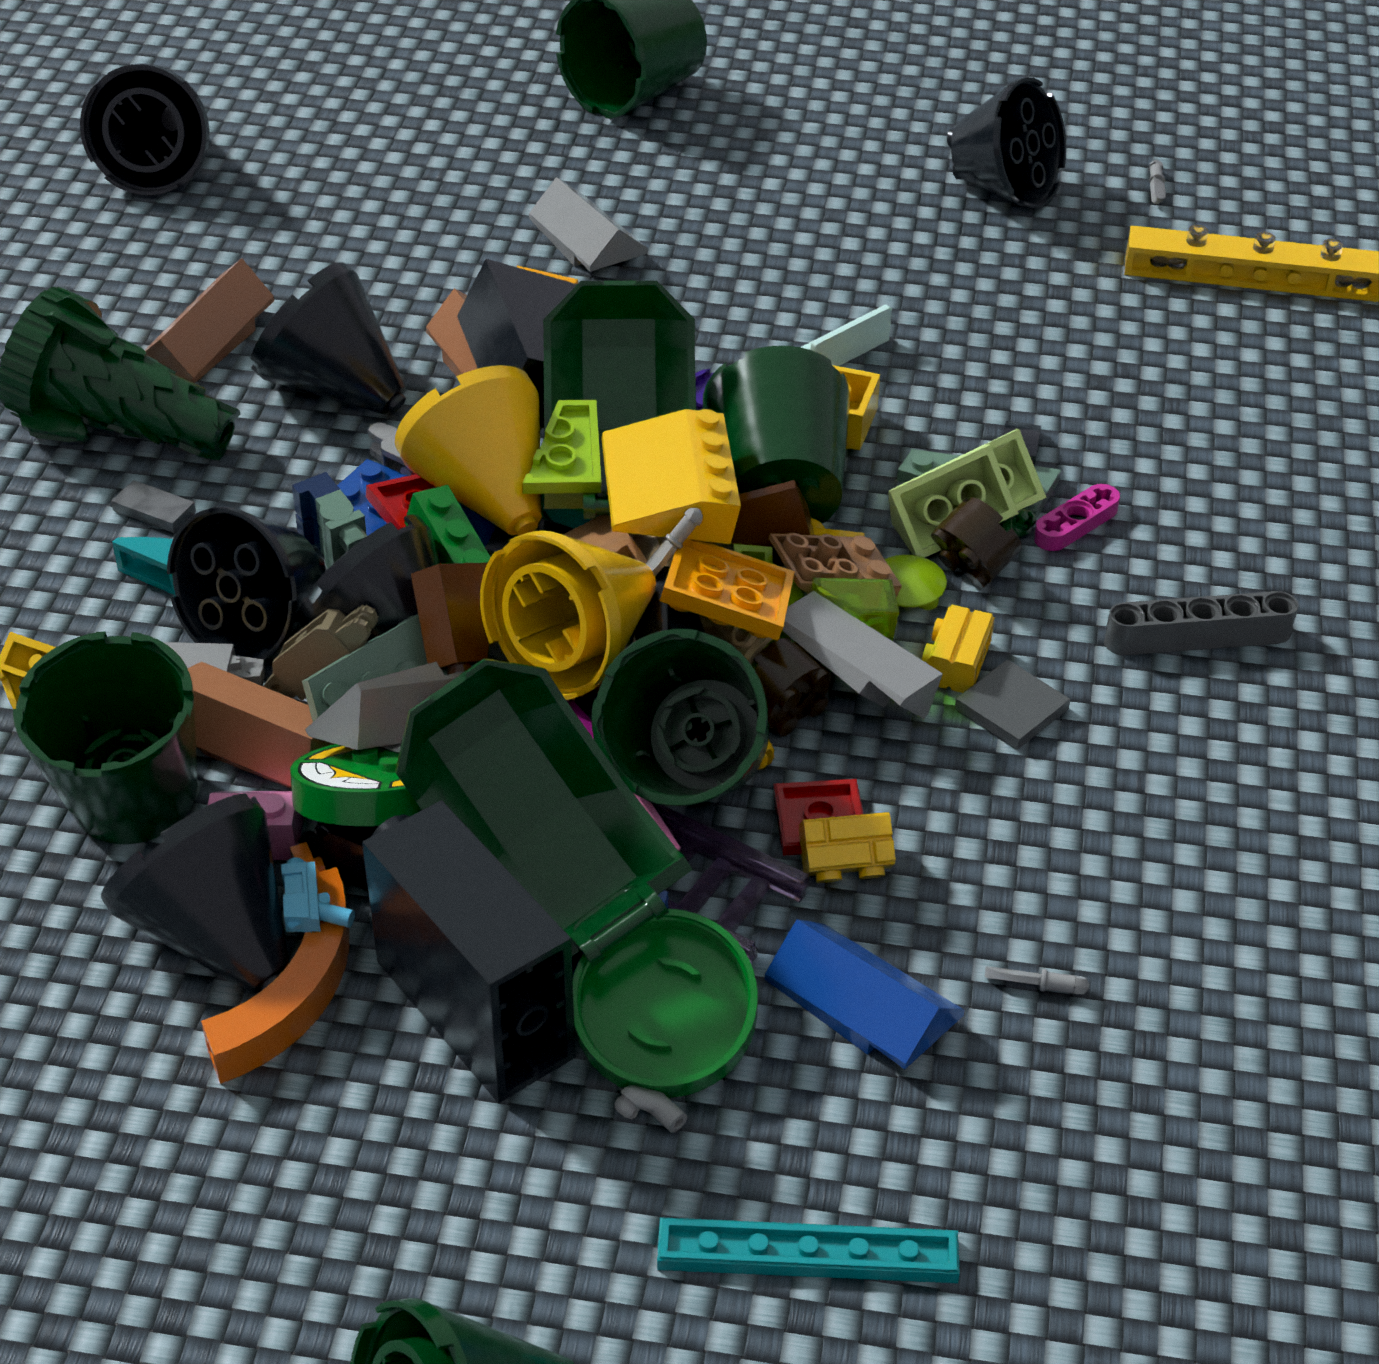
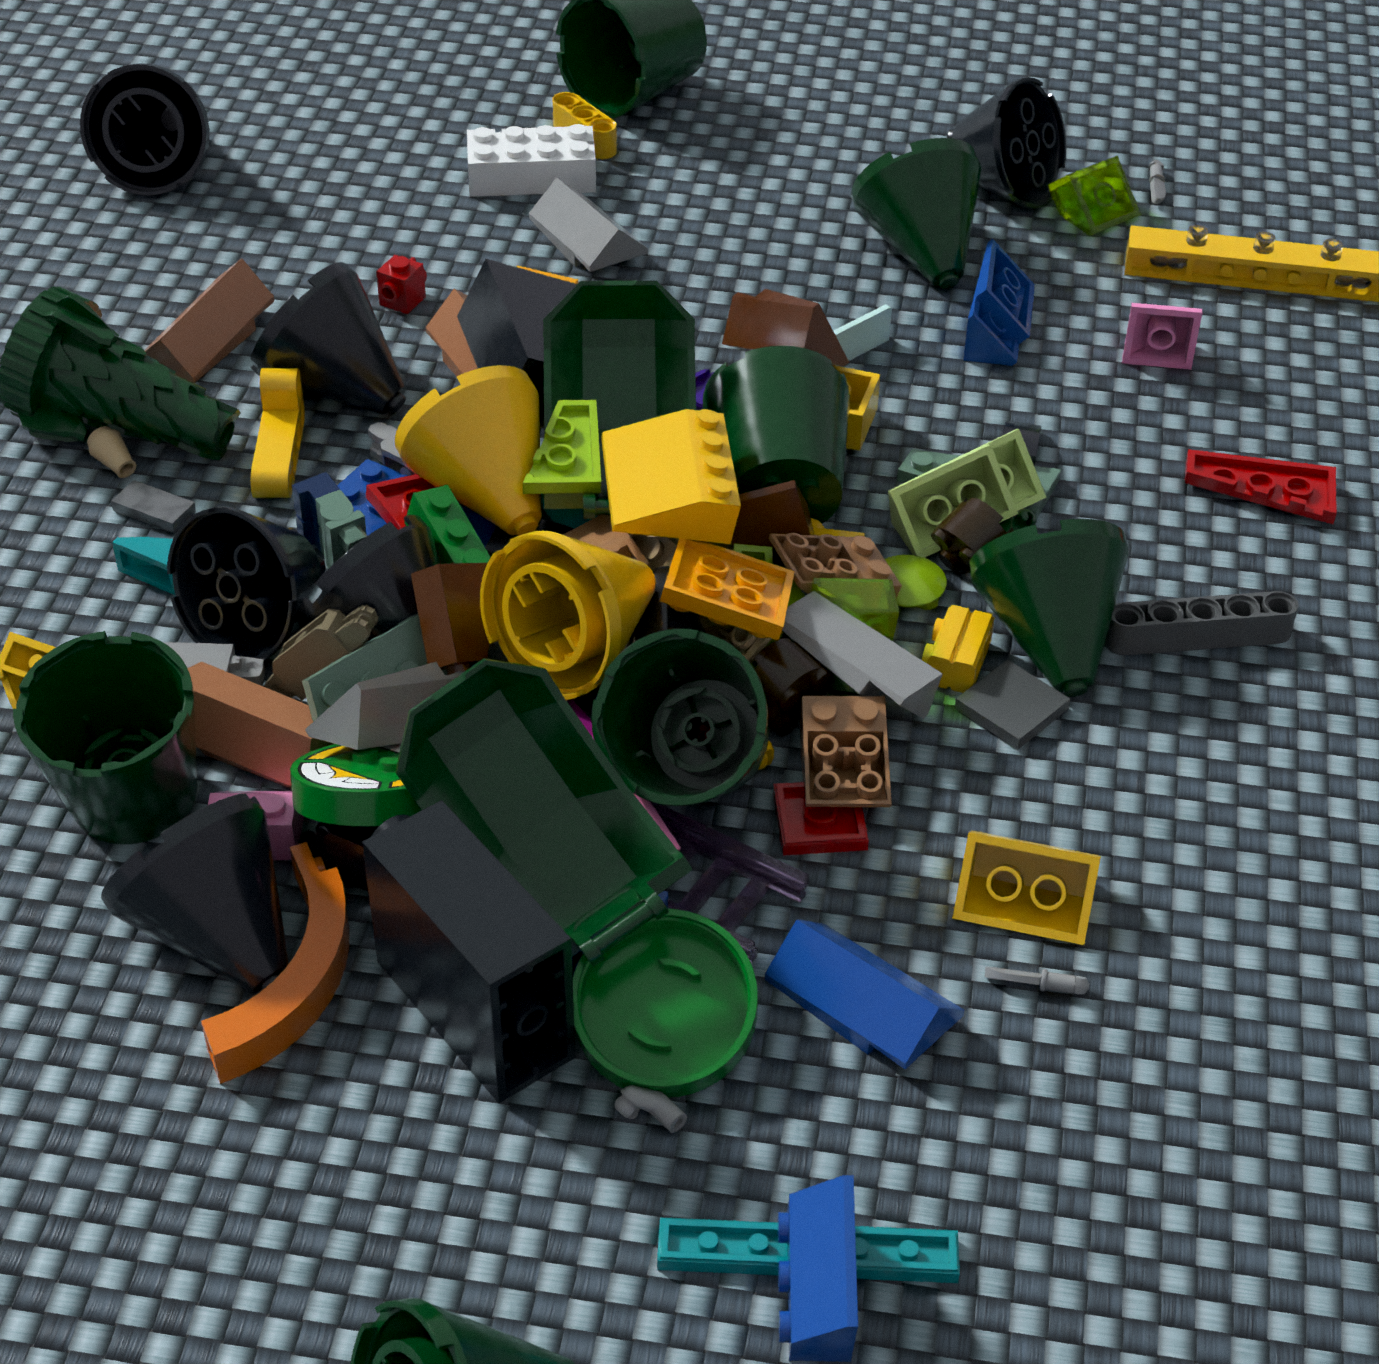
medium azure piece [281,857,355,932] -> none
light grey piece [646,508,703,576] -> none
yellow brick [798,812,896,883] -> none
dark pink beam [1034,484,1120,551] -> none
none -> tan cone [87,426,136,478]
none -> yellow beam [250,368,305,498]
none -> red brick [376,255,427,314]
none -> white piece [467,124,596,197]
none -> yellow beam [552,92,617,159]
none -> reddish brown slope [722,289,850,367]
none -> blue slope [778,1175,858,1362]
none -> medium nougat slope [800,696,892,807]
none -> dark green cone [851,138,981,289]
none -> yellow slope [952,830,1101,945]
none -> blue slope [963,239,1035,366]
none -> dark green cone [970,519,1129,697]
none -> clear neon green slope [1048,155,1141,236]
none -> bright pink slope [1122,303,1202,370]
none -> red wing [1185,449,1337,525]

